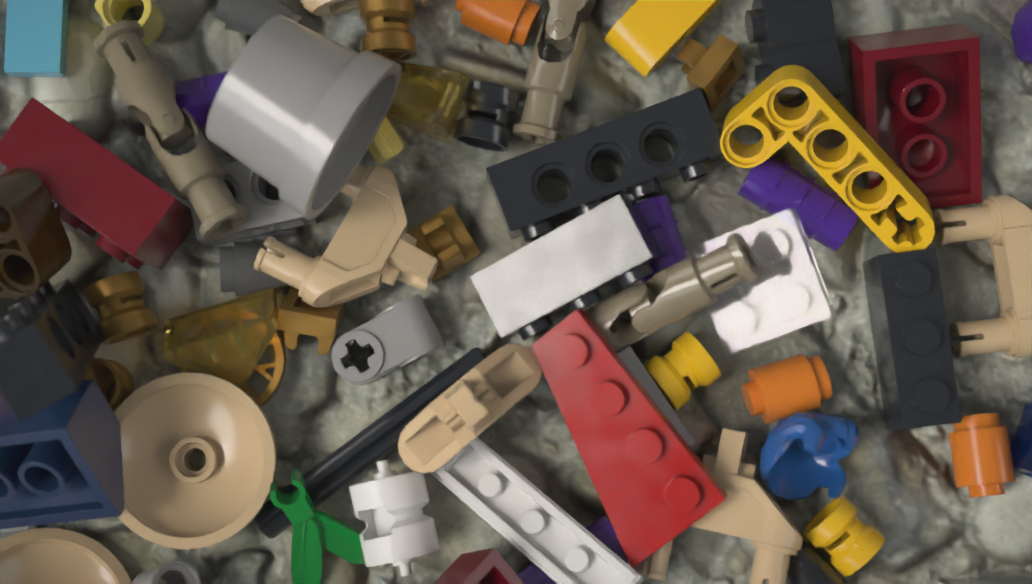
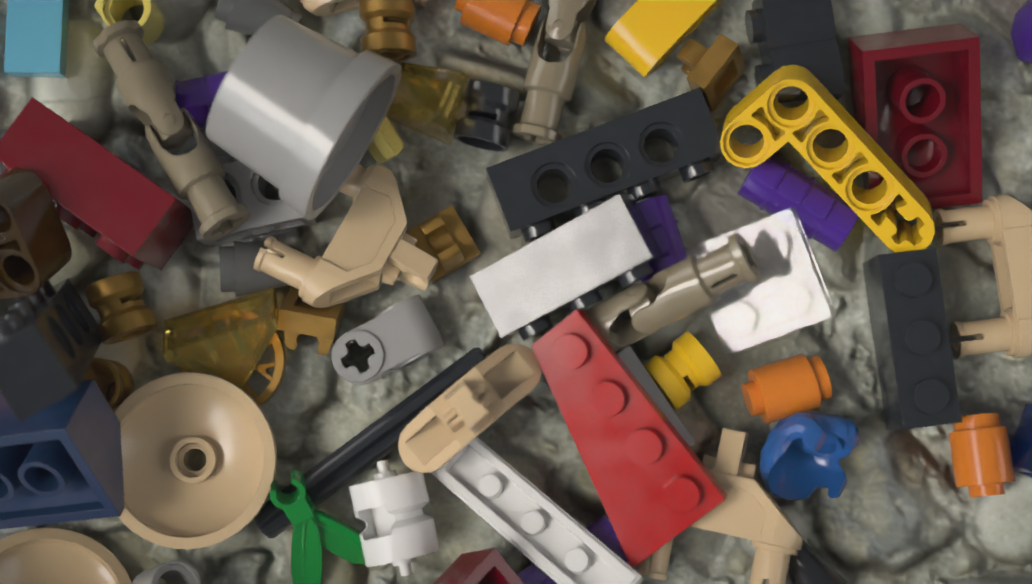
yellow wheel [802,495,885,577] -> none

